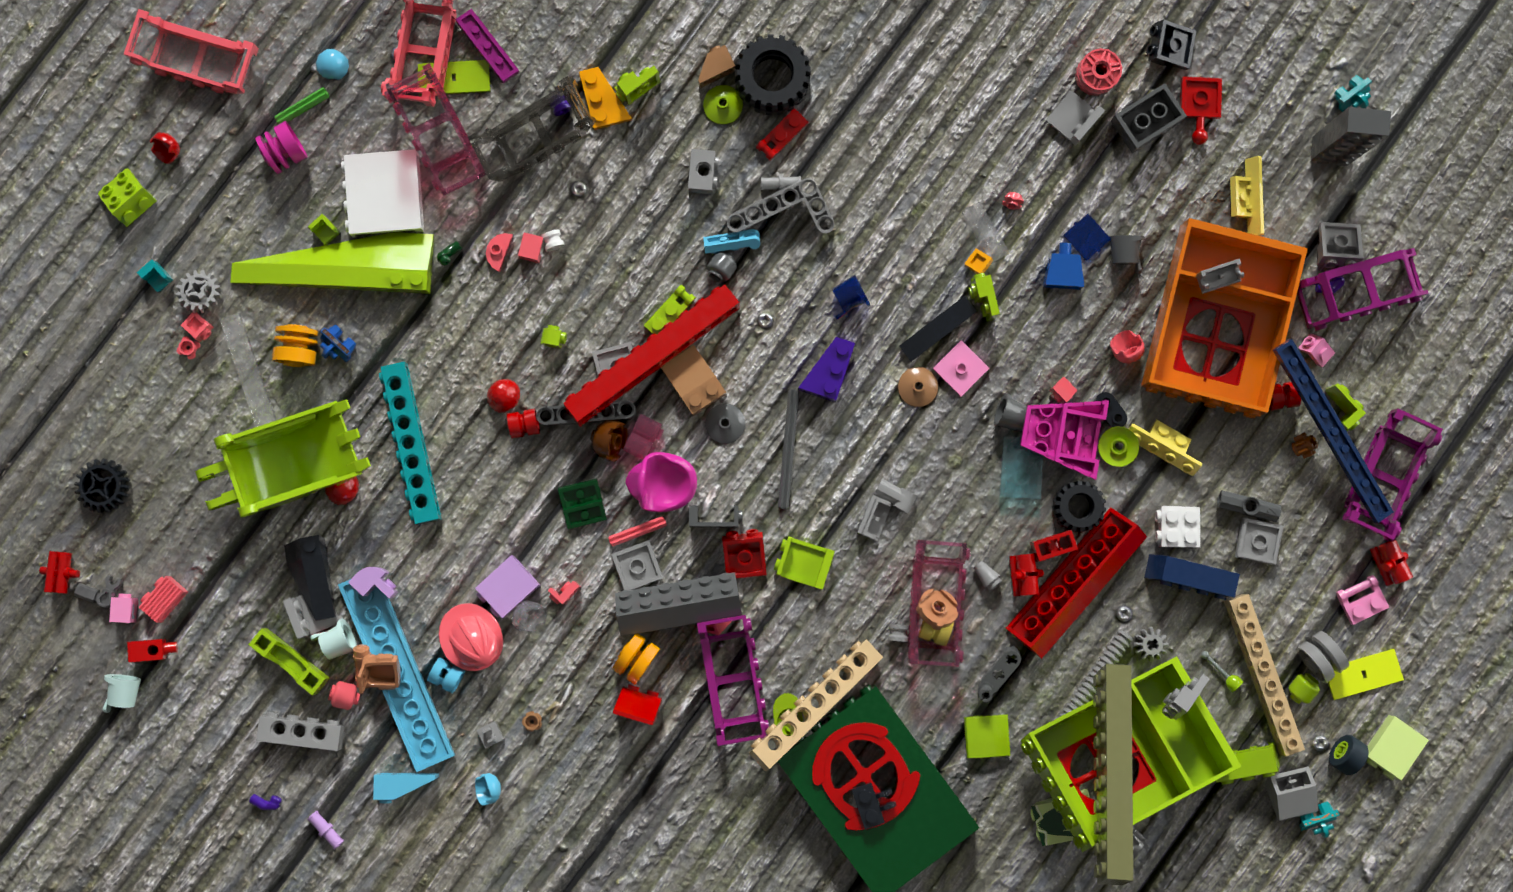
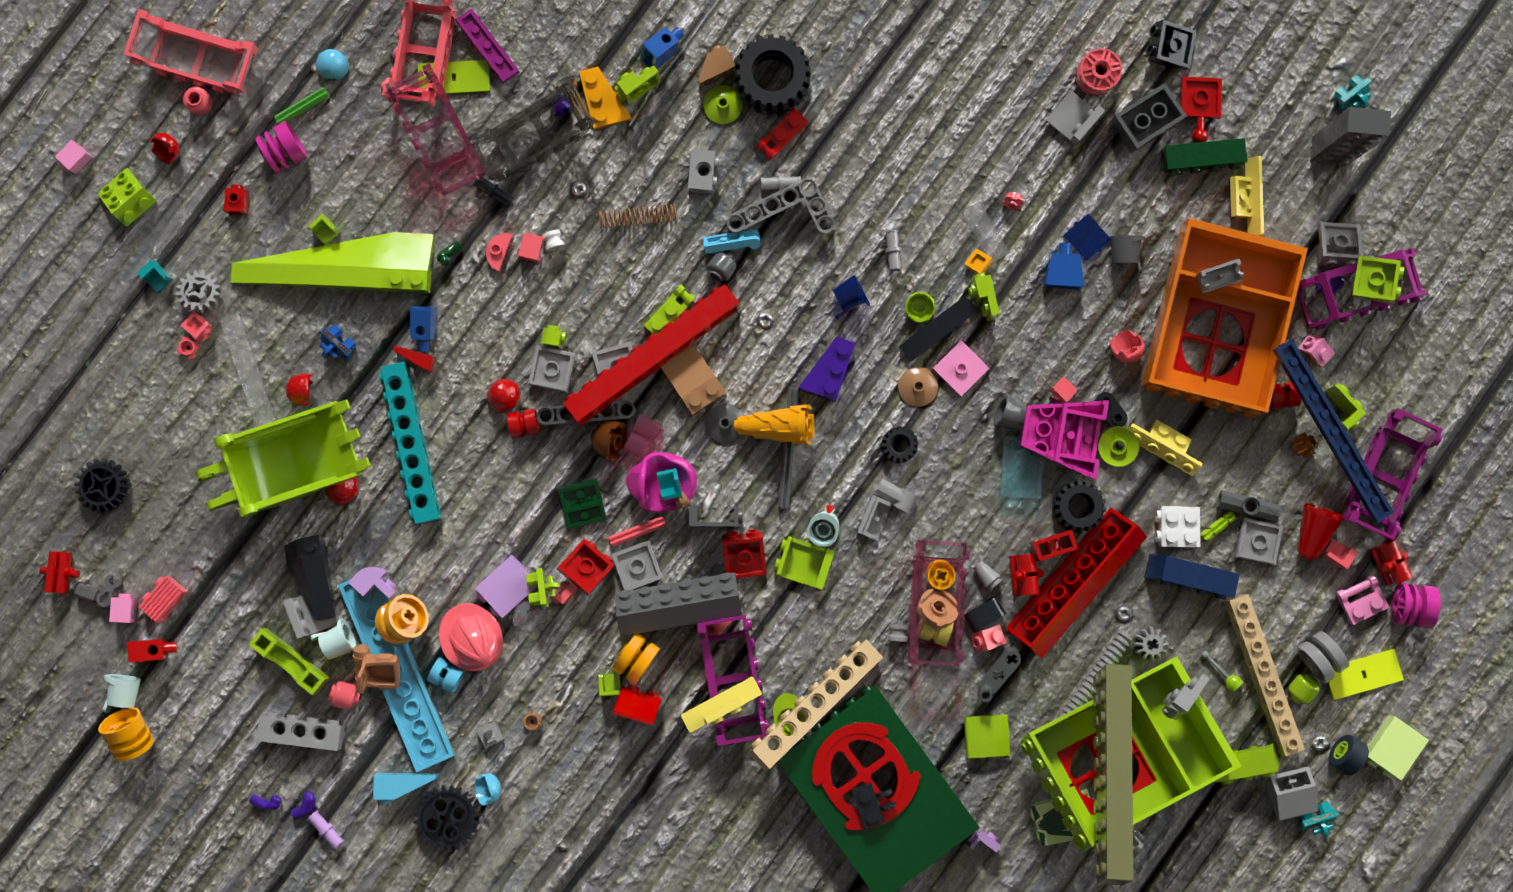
light orange wheel [272,324,319,367] -> none
white panel [341,149,424,238] -> none
none -> bright pink brick [55,139,93,174]
none -> light orange wheel [98,707,154,762]
none -> coral head [183,87,213,115]
none -> red brick [223,184,249,215]
none -> red hair [285,373,313,406]
none -> dark purple arm [291,791,316,819]
none -> light orange wheel [375,594,429,645]
none -> red slope [393,346,436,373]
none -> blue torso [410,306,437,351]
none -> black gear [413,784,481,852]
none -> black axle [474,175,513,206]
none -> lime hips [526,568,560,608]
none -> light grey plate [528,345,576,393]
none -> red plate [557,539,615,596]
none -> lime panel [598,673,621,696]
none -> medium nougat piece [599,203,677,229]
none -> blue torso [640,27,684,70]
none -> teal panel [657,468,682,500]
none -> medium nougat plate [674,491,691,510]
none -> light yellow bracket [681,677,762,733]
none -> light orange cone [734,404,815,446]
none -> light aqua hat [807,505,839,547]
none -> black tyre [881,426,918,463]
none -> light grey pin [885,230,901,272]
none -> lime hair [905,292,936,323]
none -> light orange wheel [926,560,956,590]
none -> black beam [963,596,1007,633]
none -> lavender bracket [967,829,1001,853]
none -> coral bracket [970,624,1006,653]
none -> dark green brick [1161,138,1248,176]
none -> lime axle [1200,511,1237,542]
none -> red cone [1297,503,1344,561]
none -> coral panel [1321,540,1358,569]
none -> lime plate [1352,255,1404,304]
none -> dark pink wheel [1391,583,1441,629]

